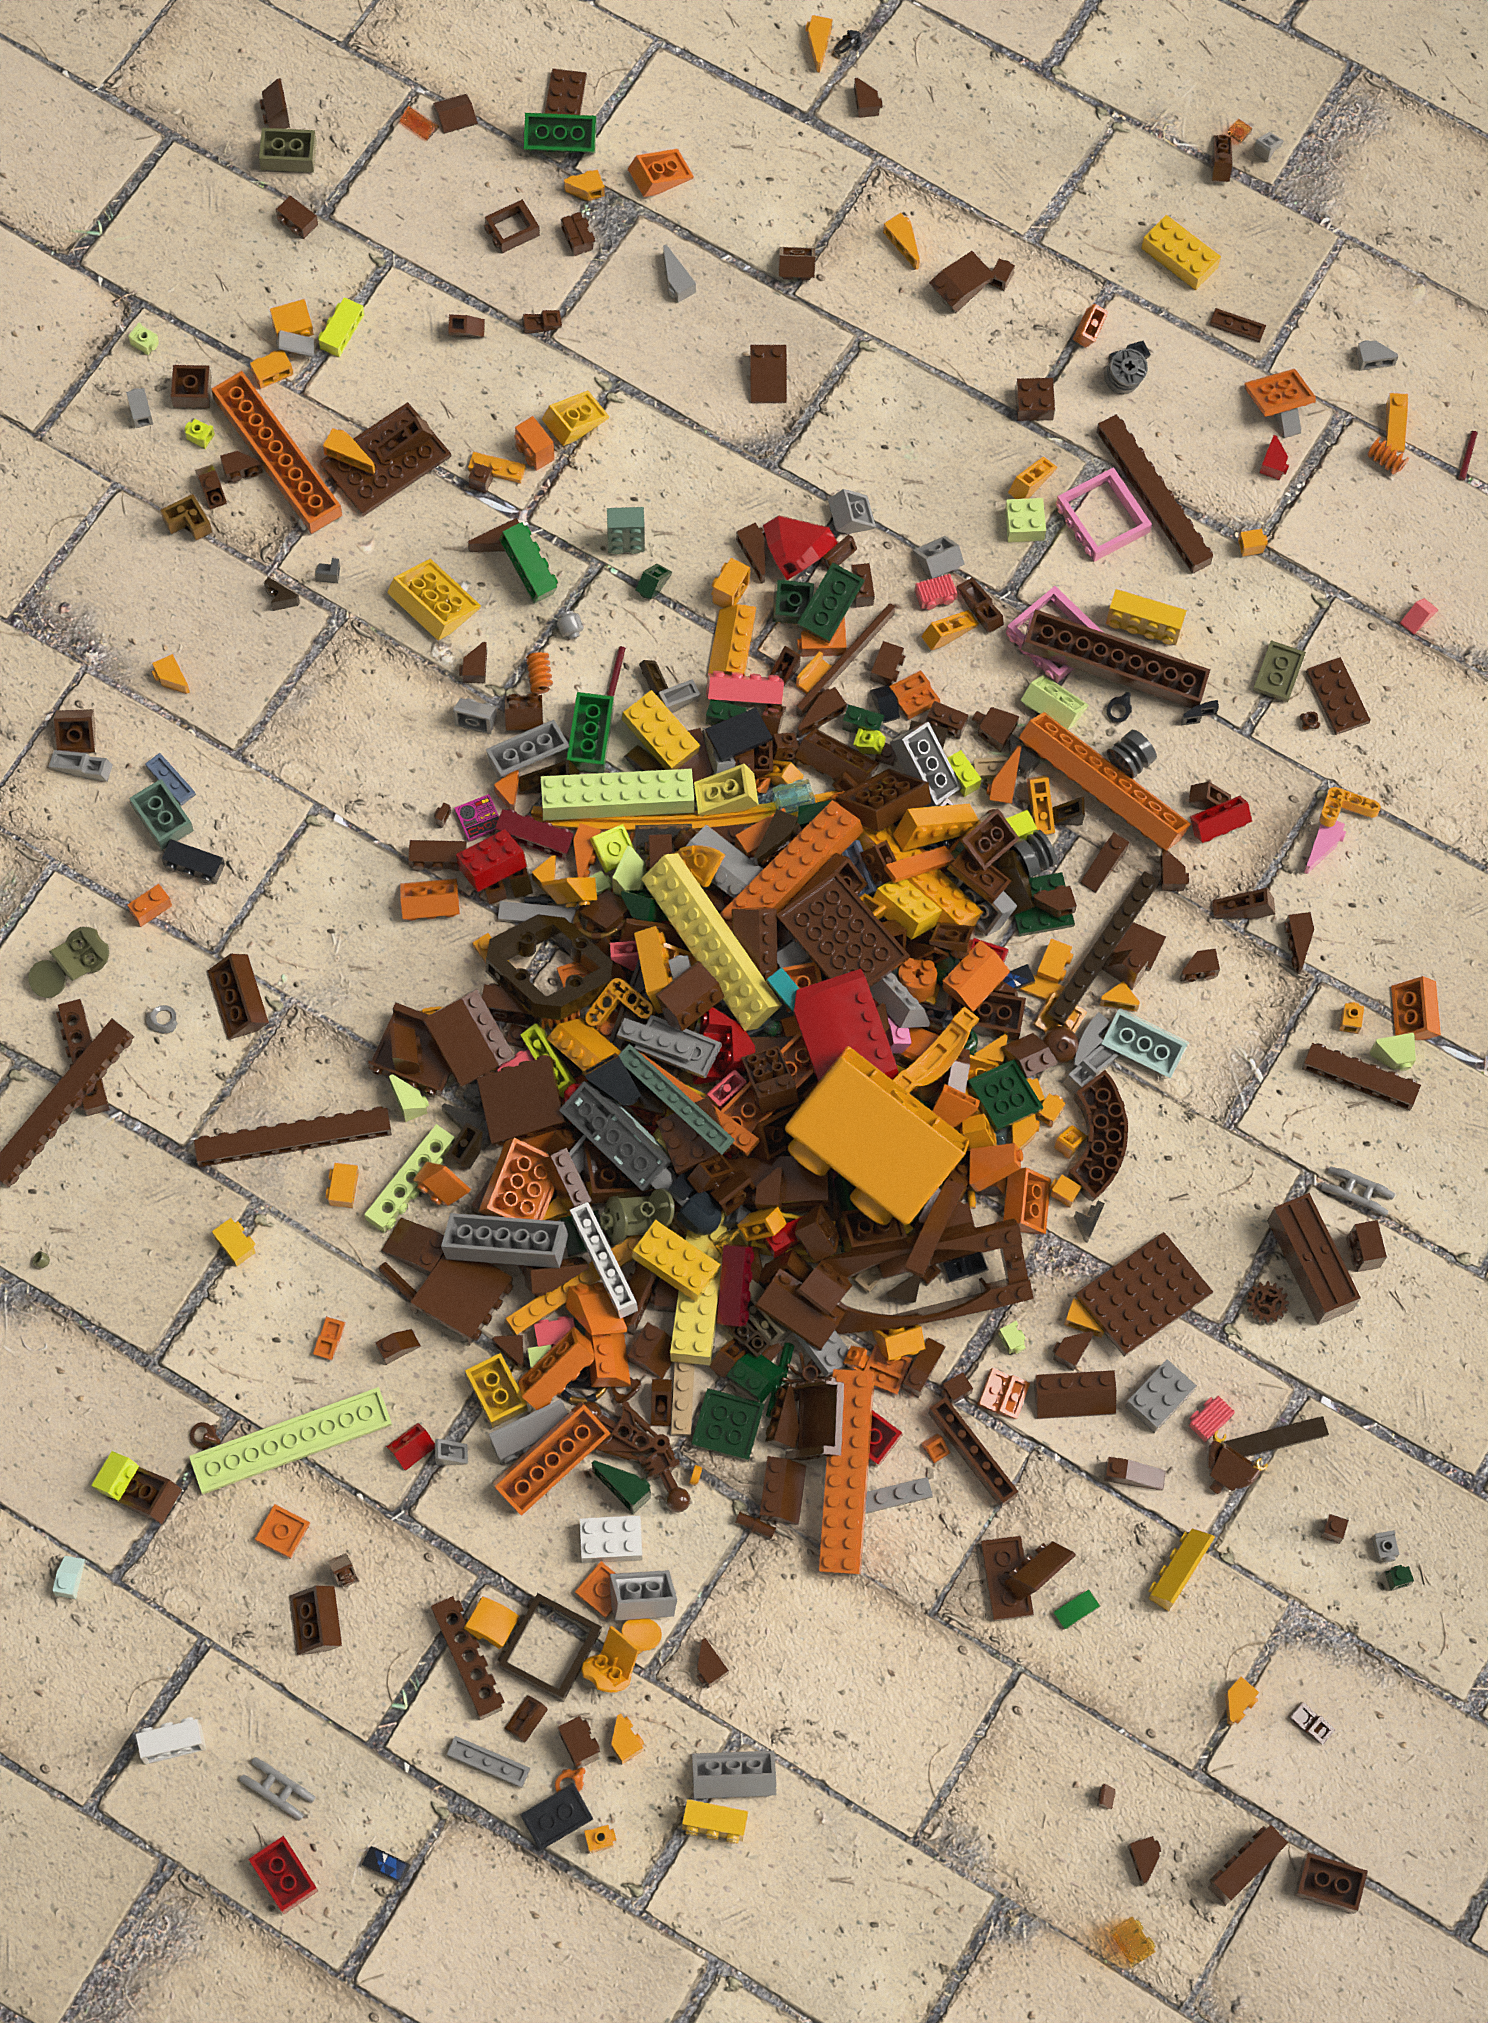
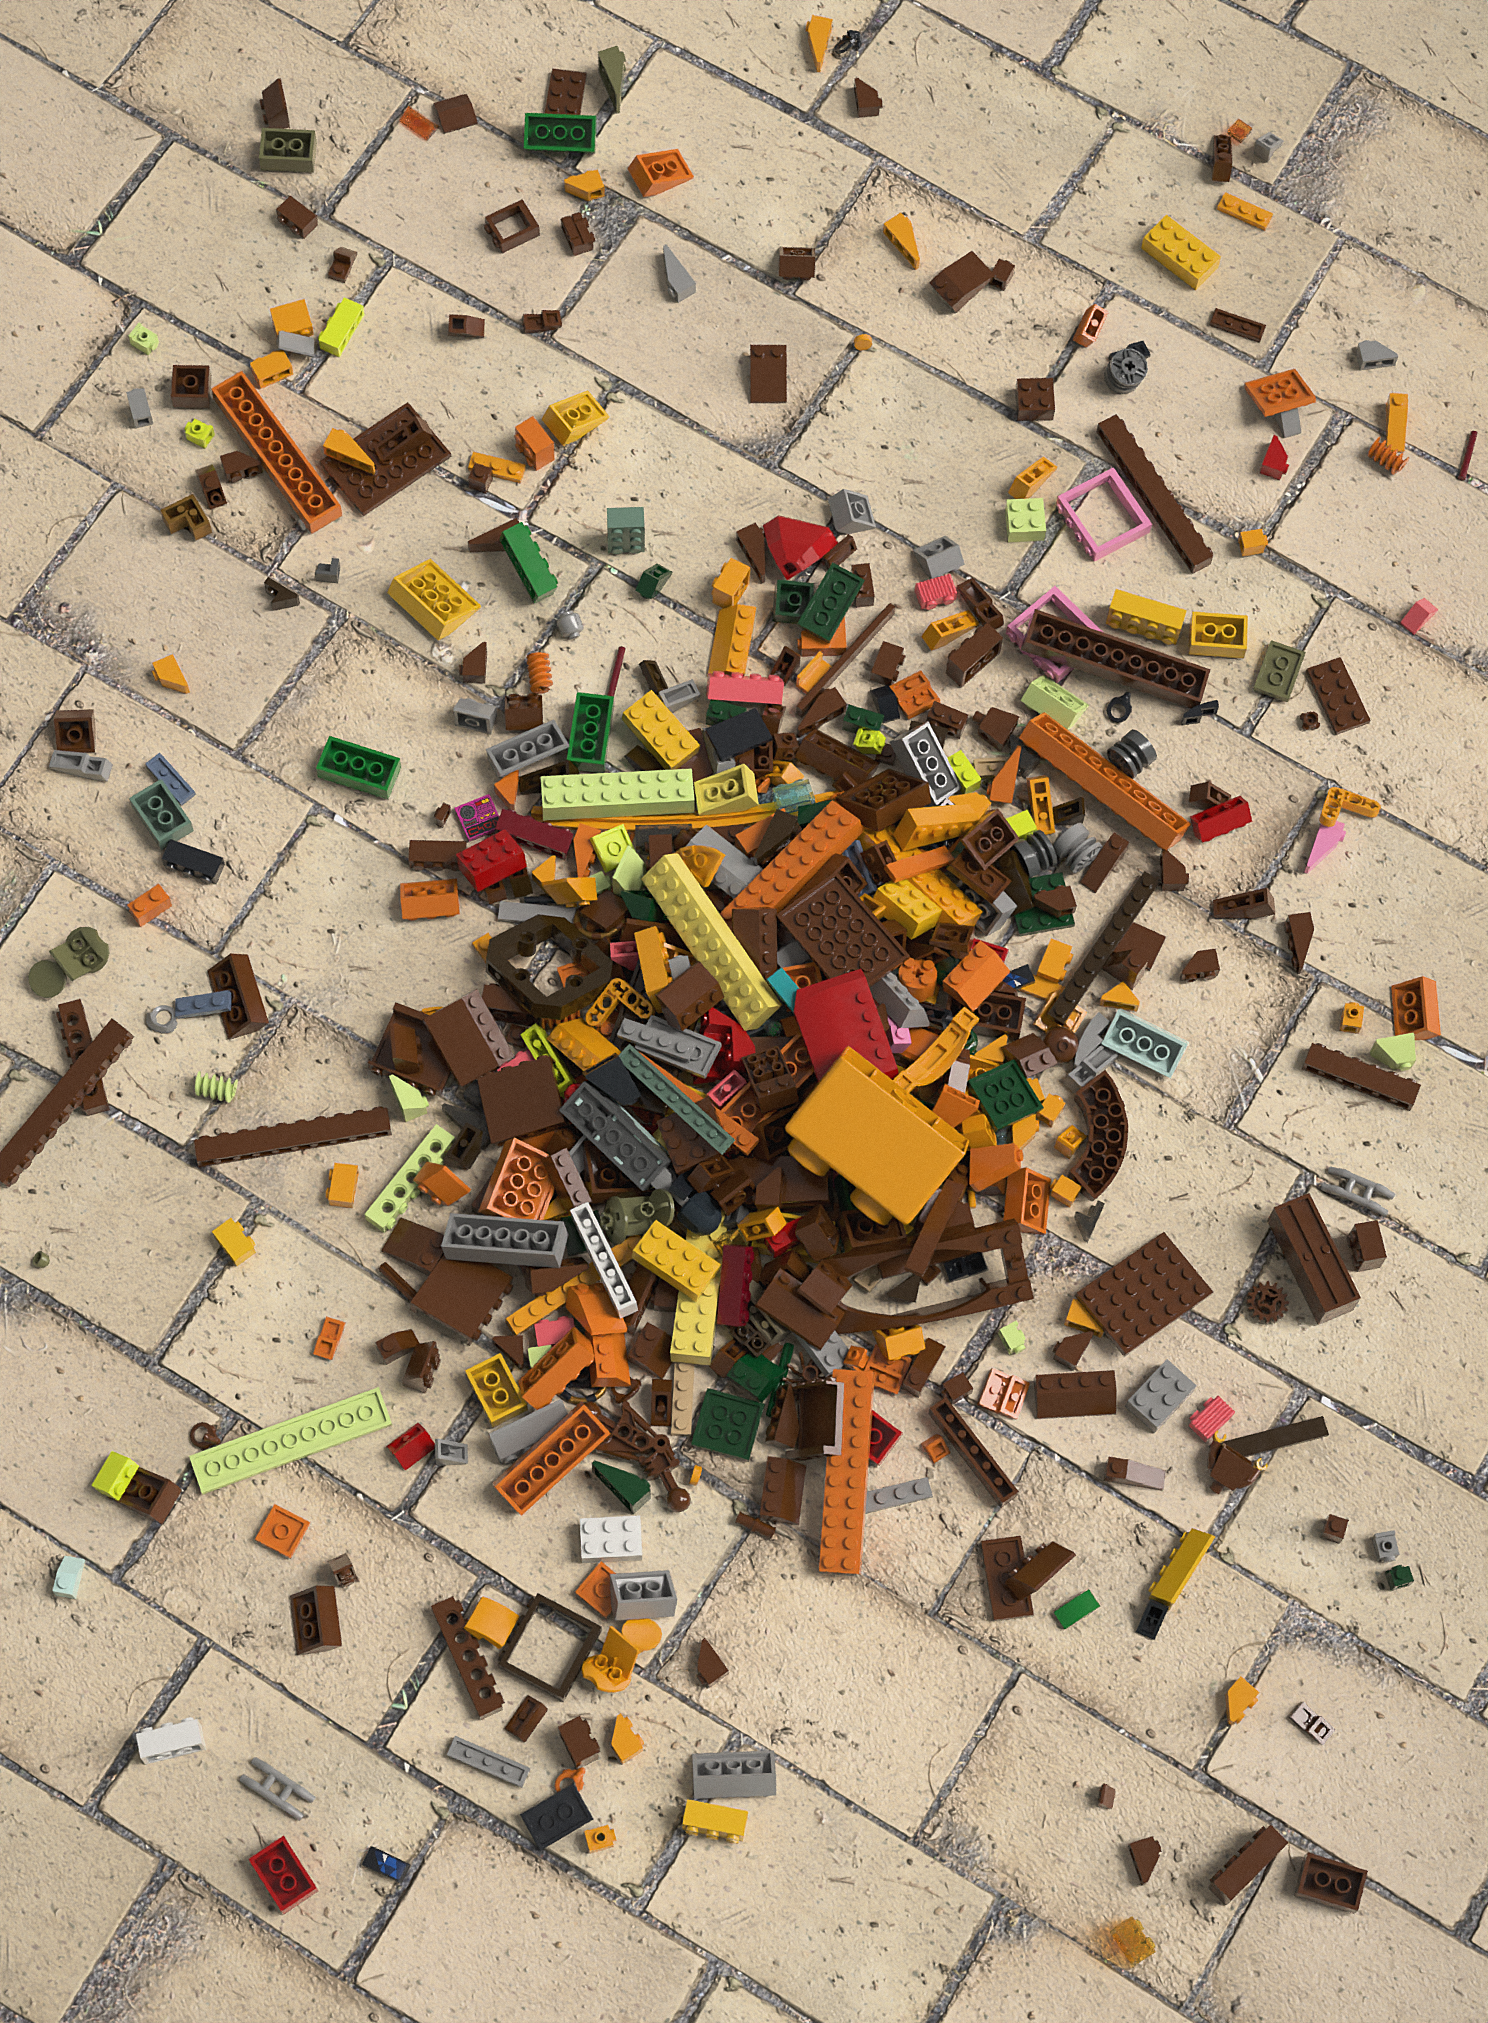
none -> sand blue plate [175,990,231,1019]
none -> yellowish green piece [195,1071,238,1103]
none -> green brick [316,736,401,800]
none -> reddish brown slope [328,247,358,283]
none -> reddish brown slope [402,1341,441,1394]
none -> olive slope [598,45,626,114]
none -> light orange tile [854,334,872,350]
none -> reddish brown brick [946,623,1003,688]
none -> light orange slope [948,792,992,820]
none -> light grey wheel [1053,823,1103,873]
none -> black slope [1136,1599,1169,1640]
none -> yellow brick [1188,611,1248,659]
none -> light orange plate [1217,192,1273,231]

